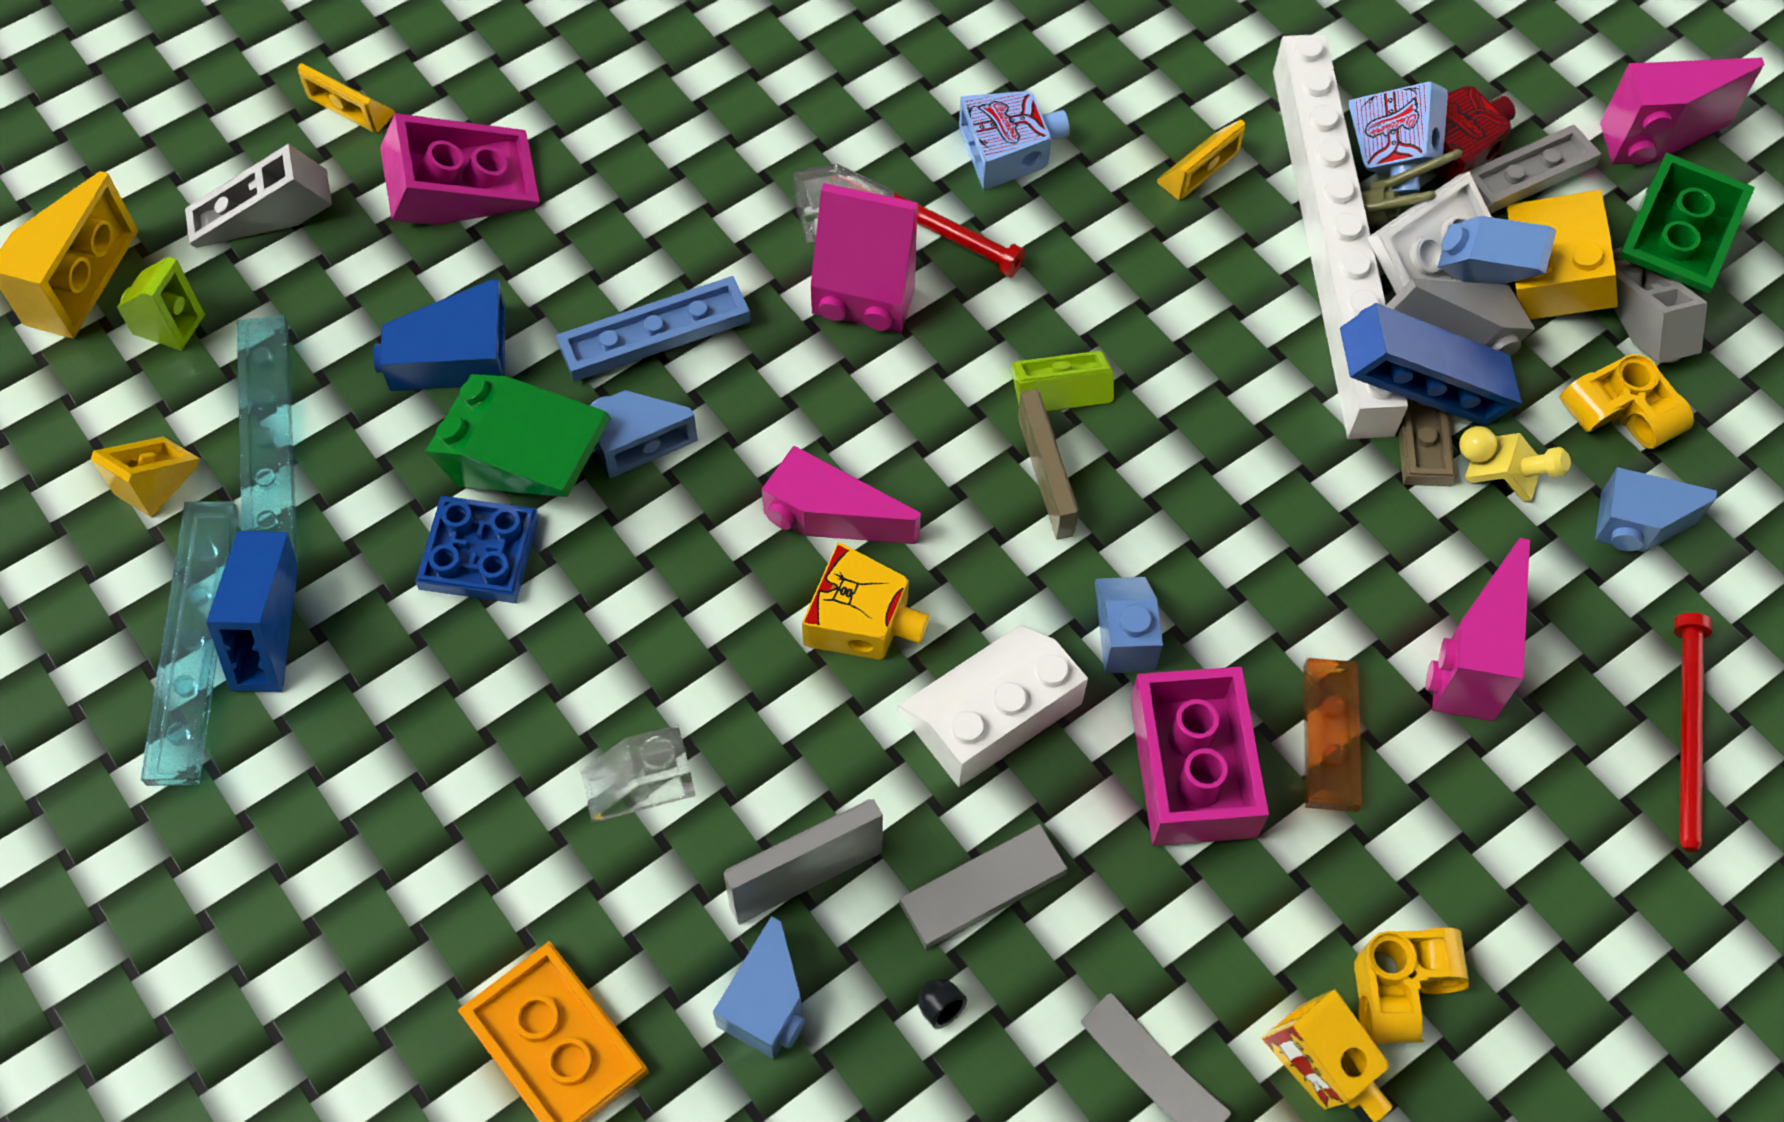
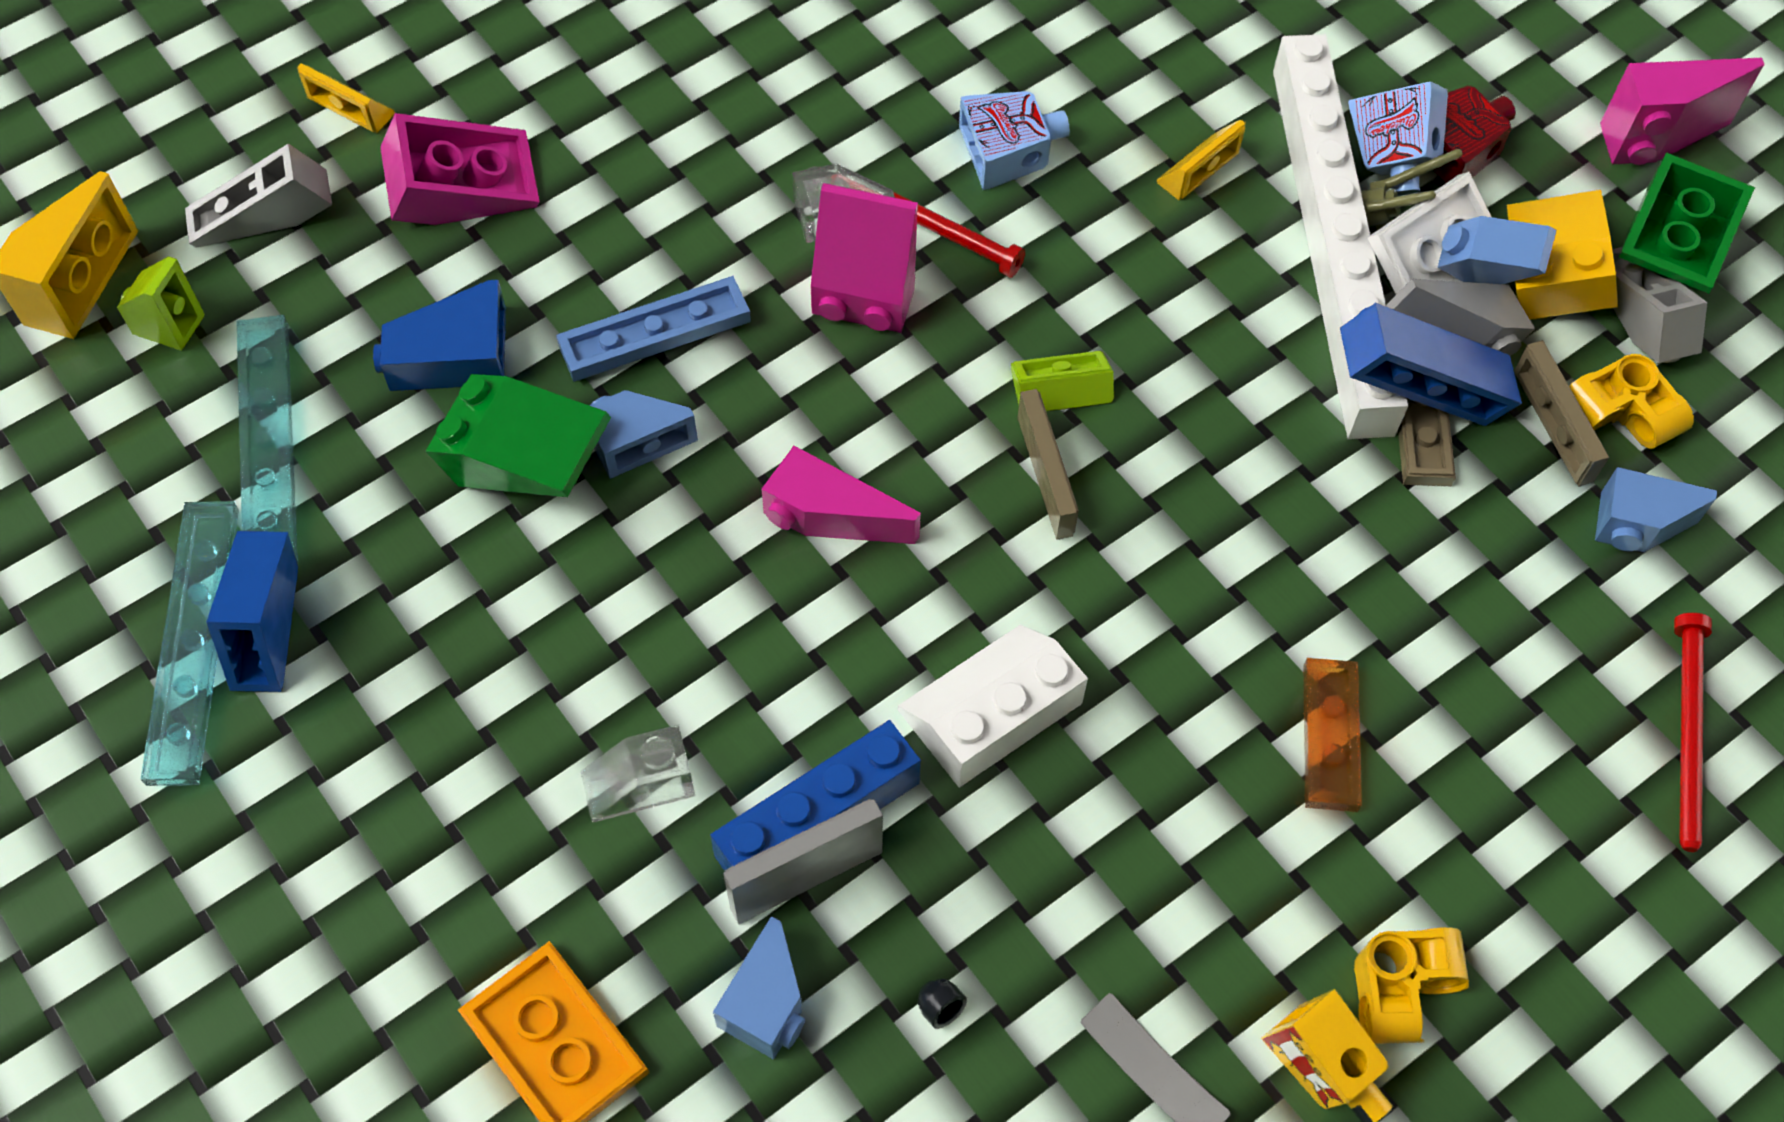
yellow slope [91,437,200,517] -> none
blue tile [415,495,539,603] -> none
yellow torso [802,542,930,660] -> none
light grey tile [899,824,1067,950] -> none
medium blue slope [1095,577,1163,674] -> none
dark pink brick [1130,666,1269,846] -> none
dark pink slope [1426,538,1530,721] -> none
light yellow piece [1459,426,1571,502] -> none
light grey plate [1465,125,1602,214] -> none
none -> blue brick [710,720,921,871]
none -> dark tan tile [1514,340,1609,487]

